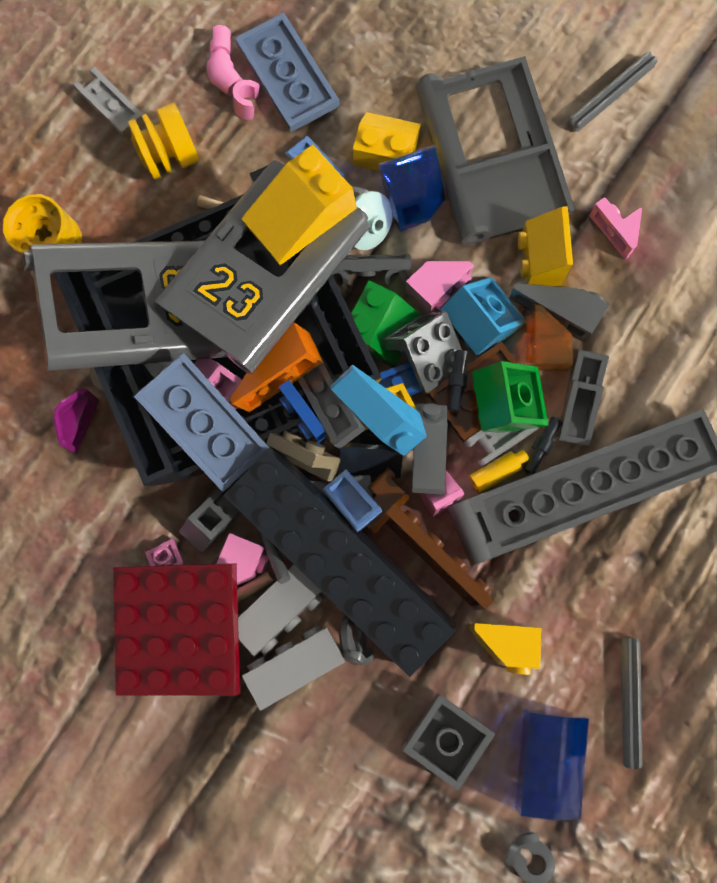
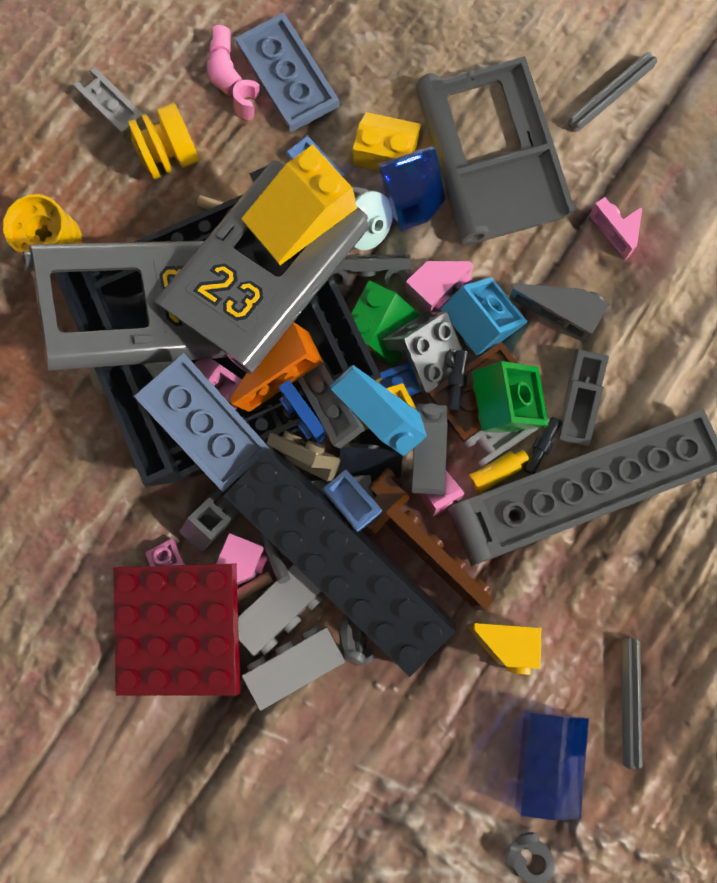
magenta slope [54,388,99,455] -> none
dark grey brick [402,692,495,791] -> none
yellow slope [518,206,573,286] -> none
clear orange slope [526,305,573,372] -> none

